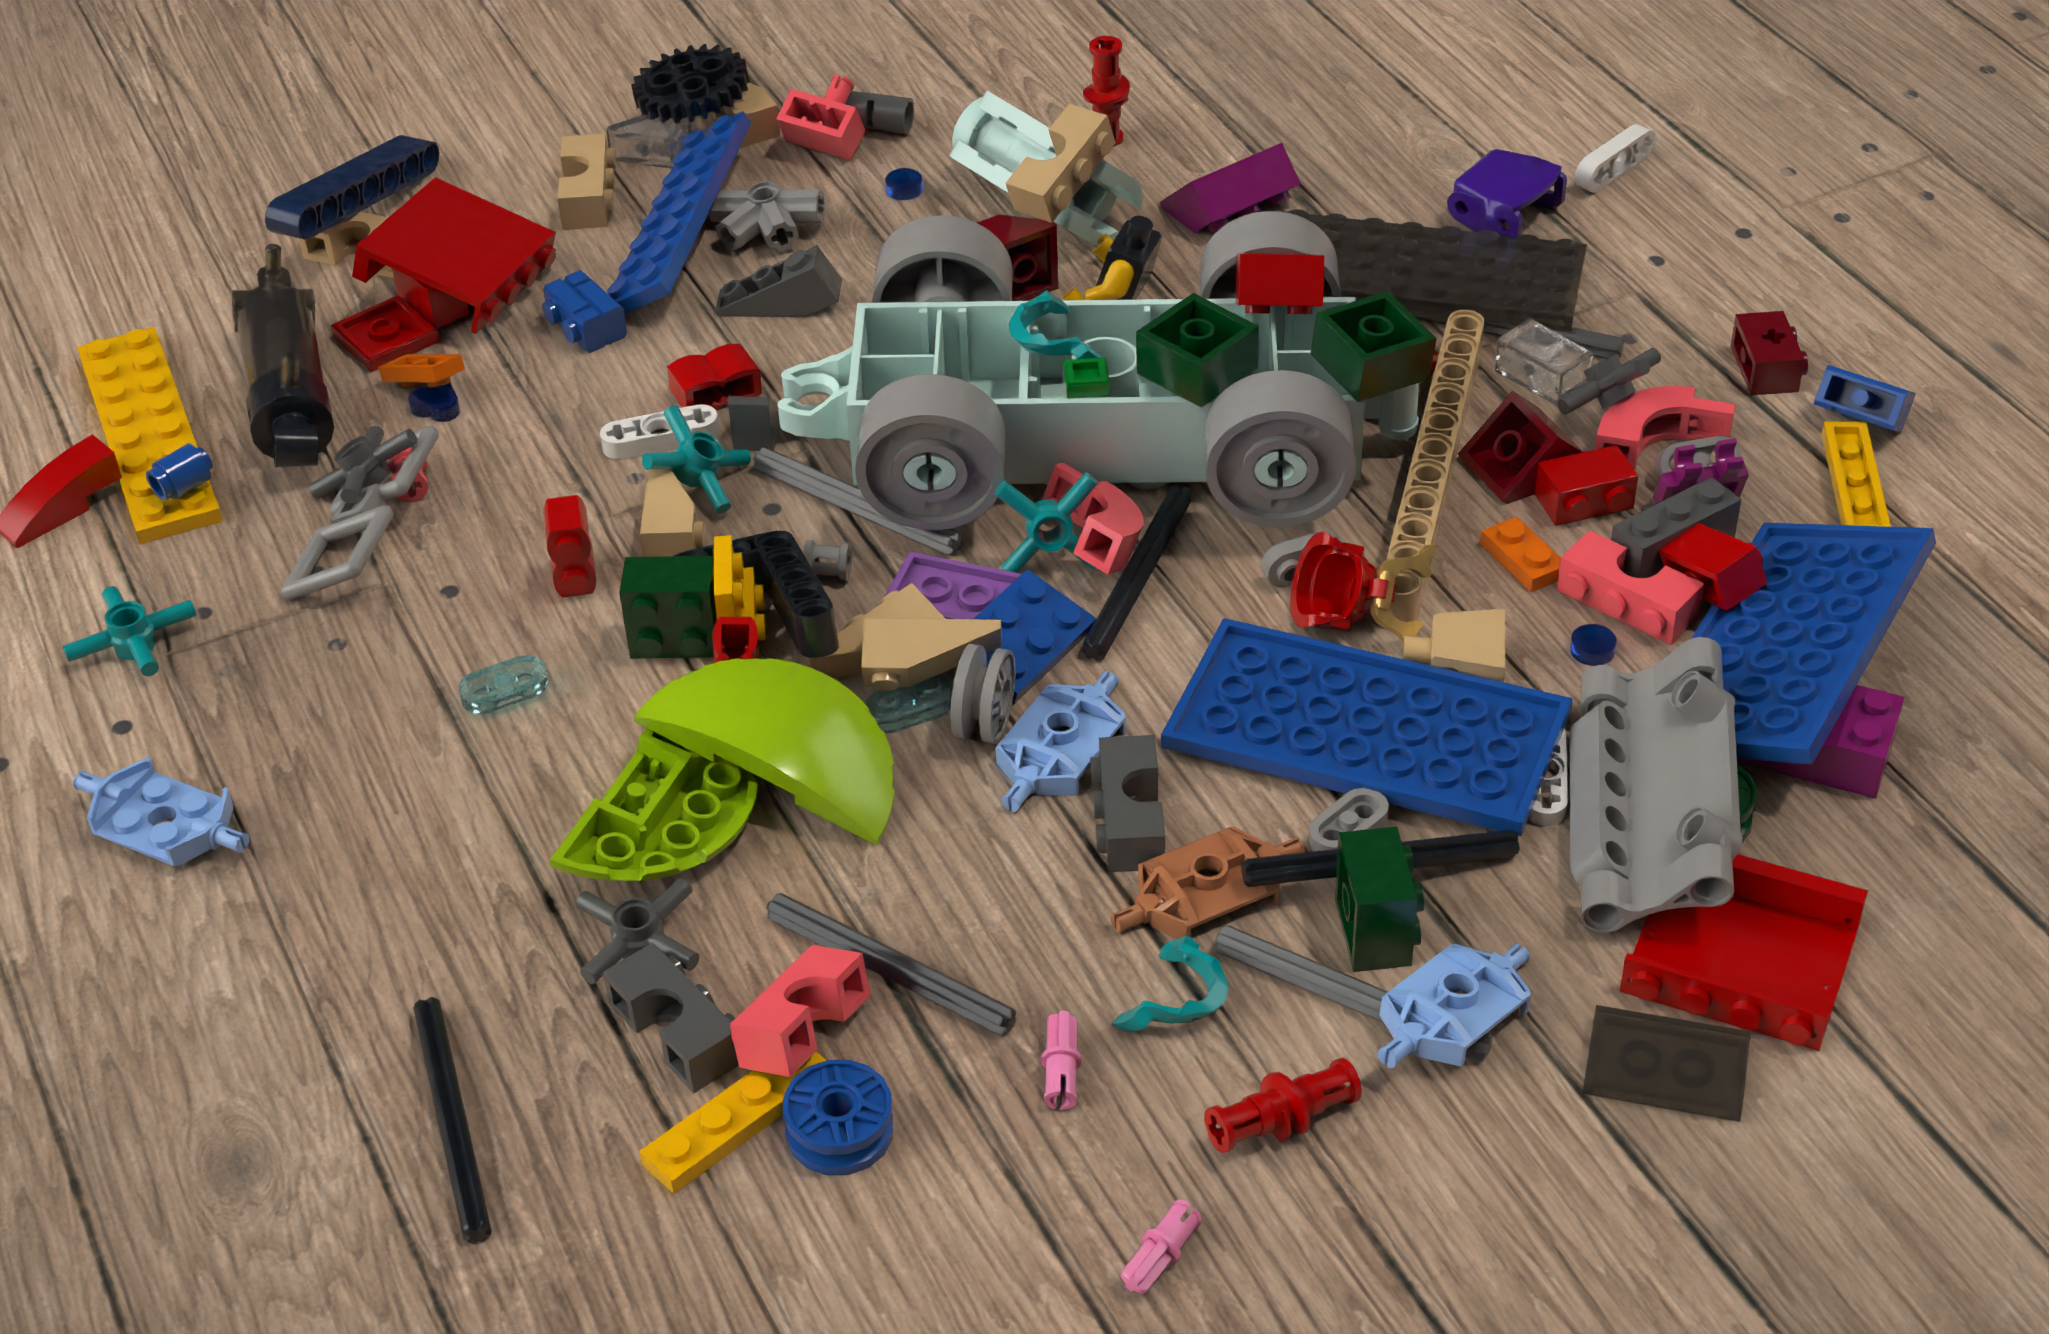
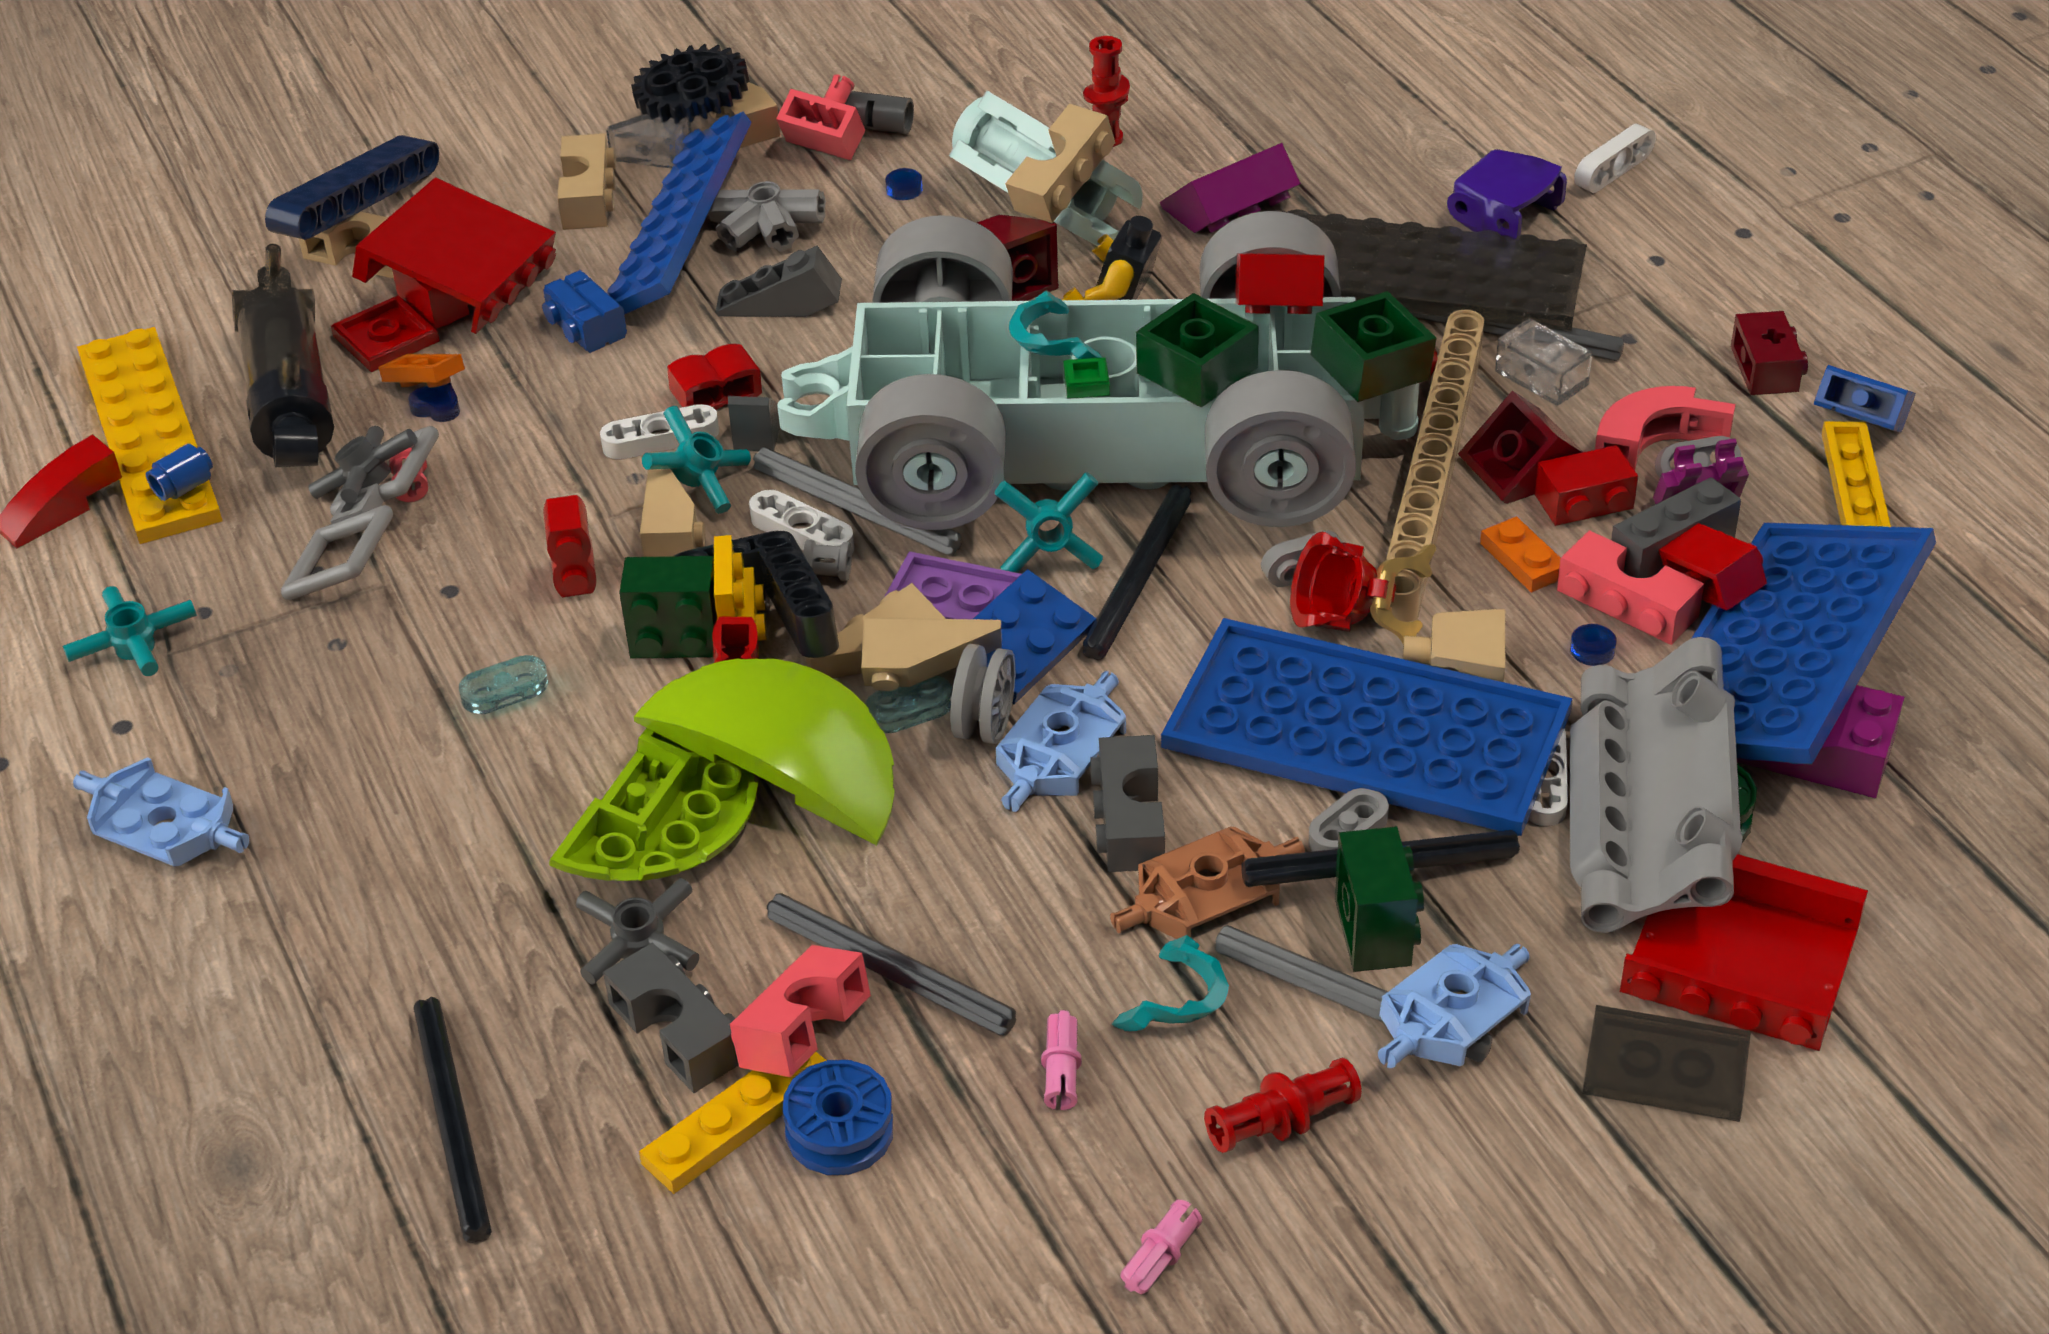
coral arch [1042,463,1144,575] -> none
dark grey bar [1557,348,1661,415] -> none
none -> white beam [749,490,854,562]

